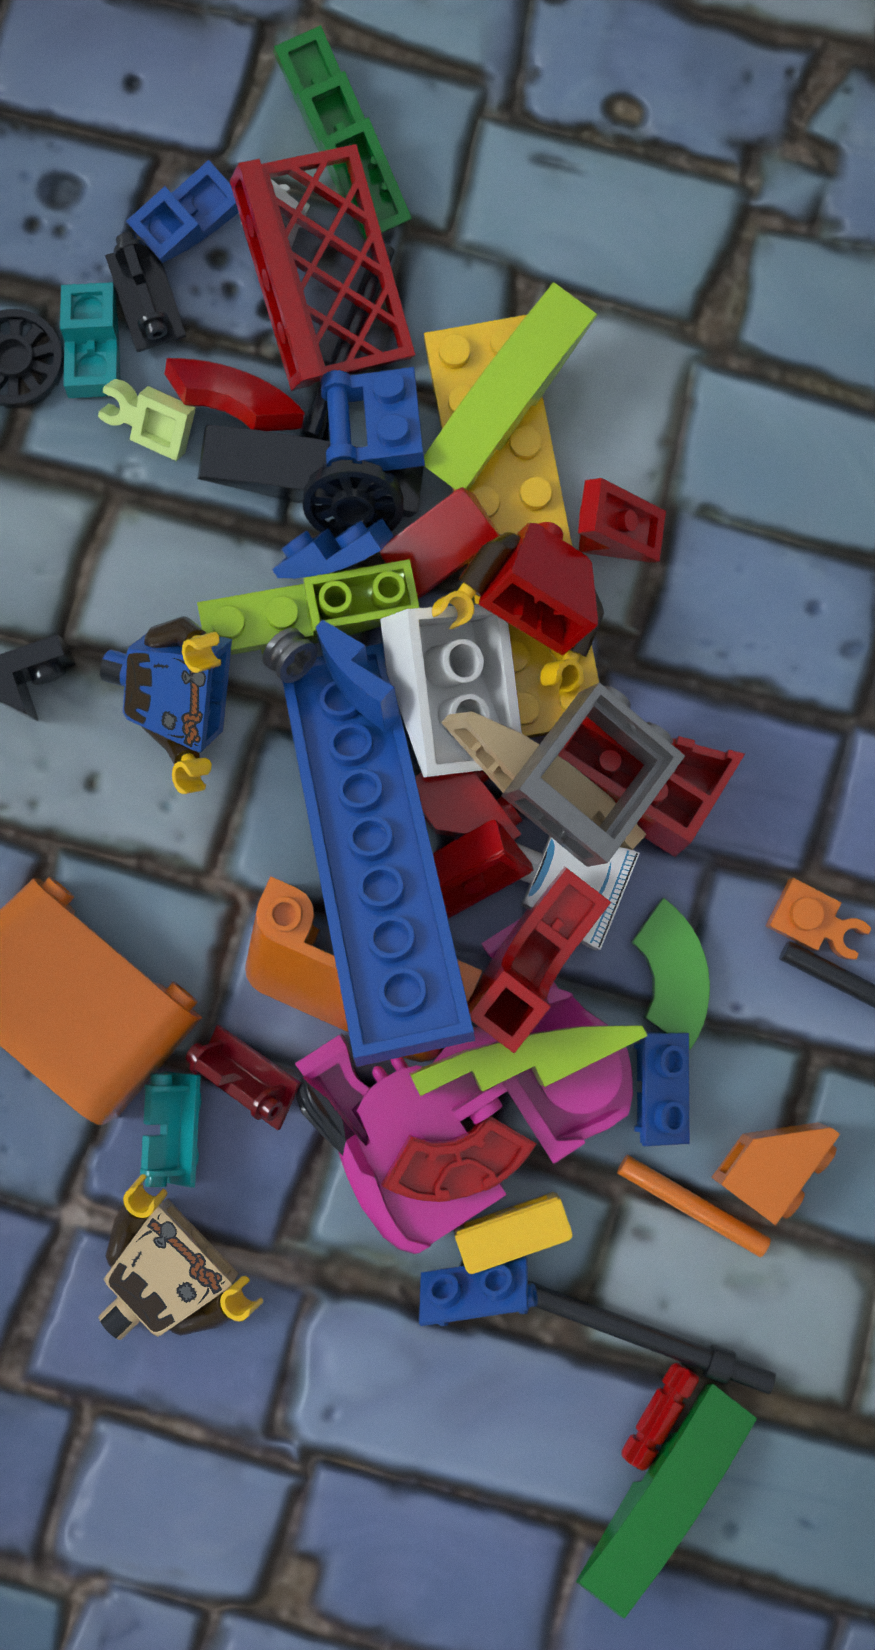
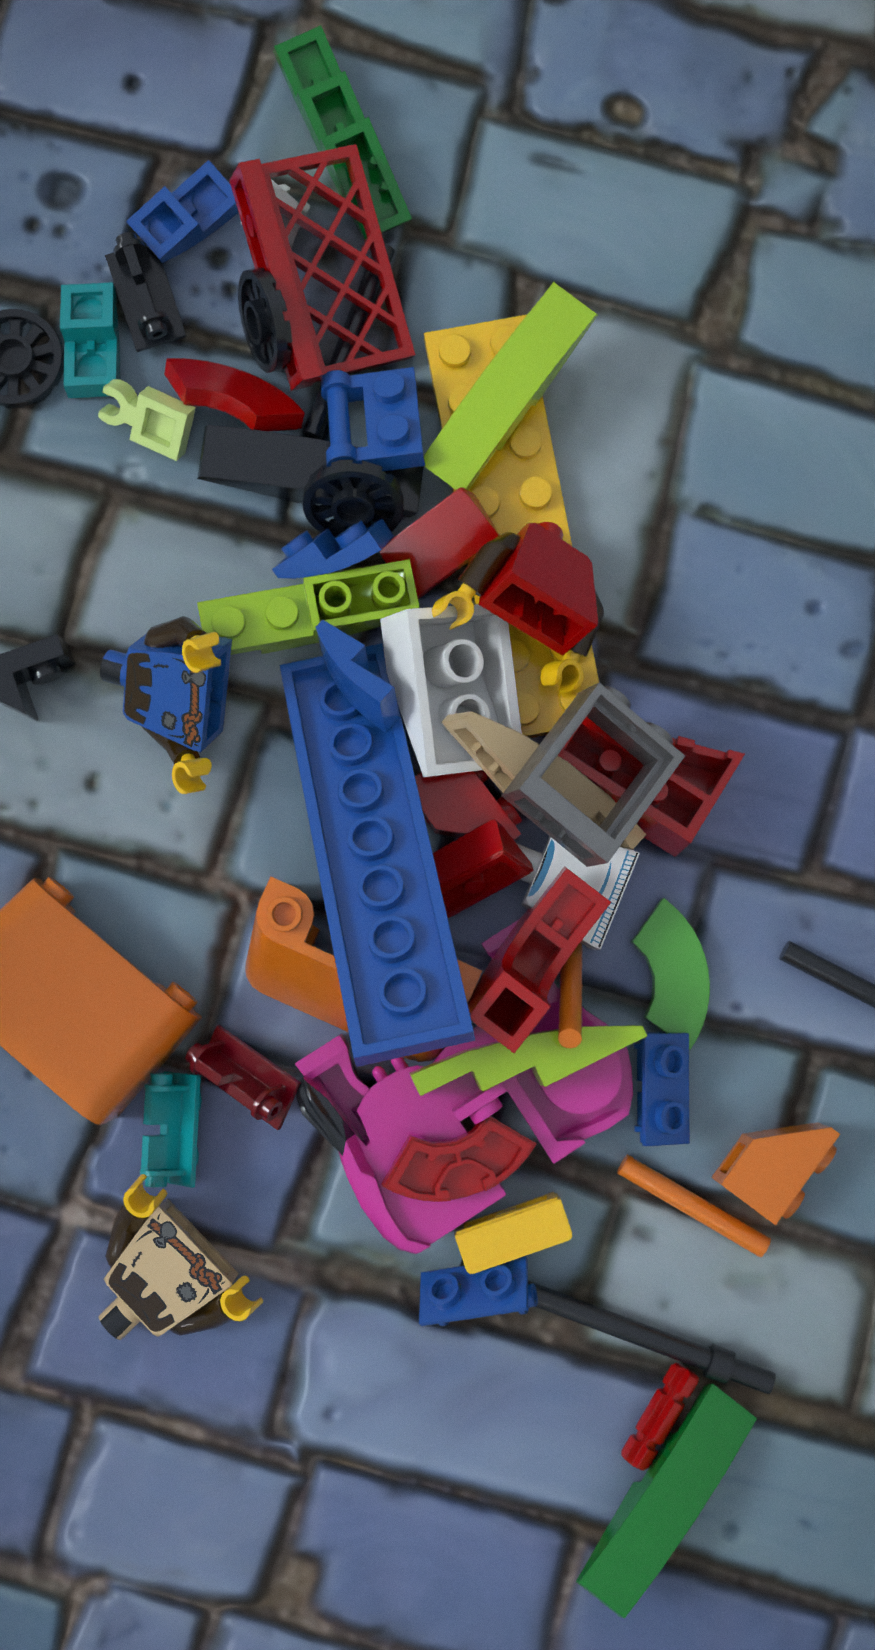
flat silver bush [263,628,318,683] -> none
red slope [578,478,666,563] -> none
orange plate [765,878,871,960] -> none
none -> black wheel [238,267,292,373]
none -> orange bar [558,942,583,1048]

